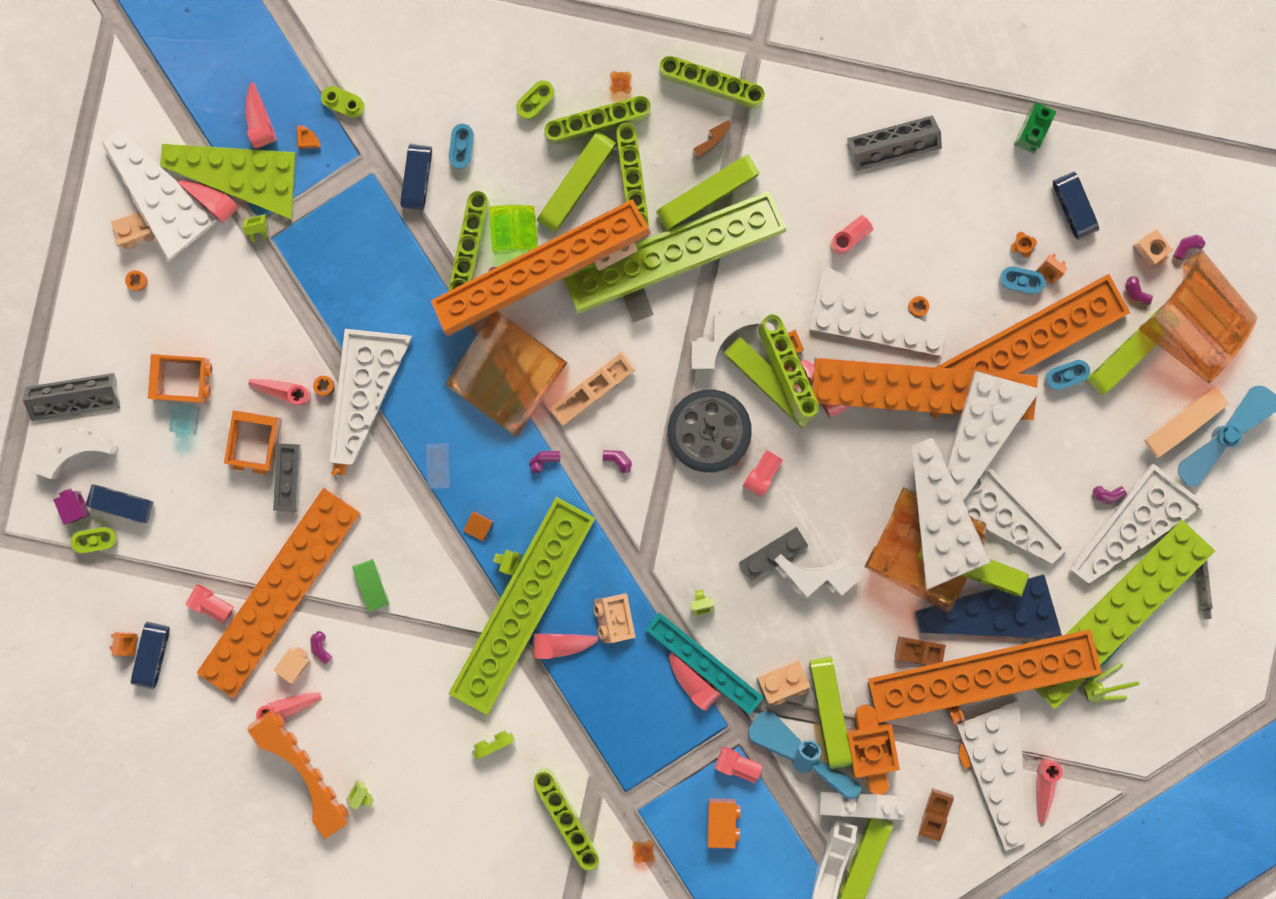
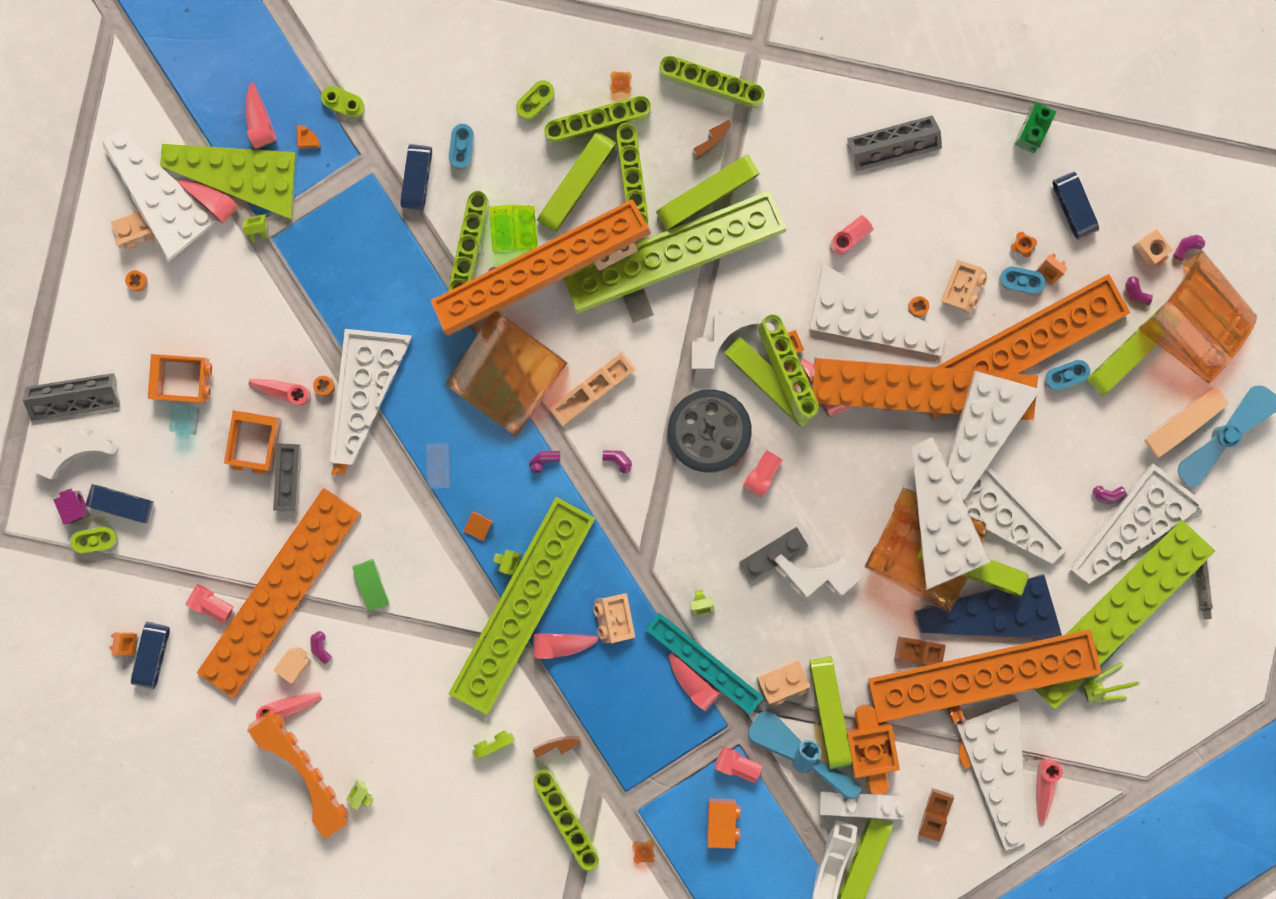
none -> dark orange slope [533,736,581,758]
none -> light nougat bracket [941,260,987,314]

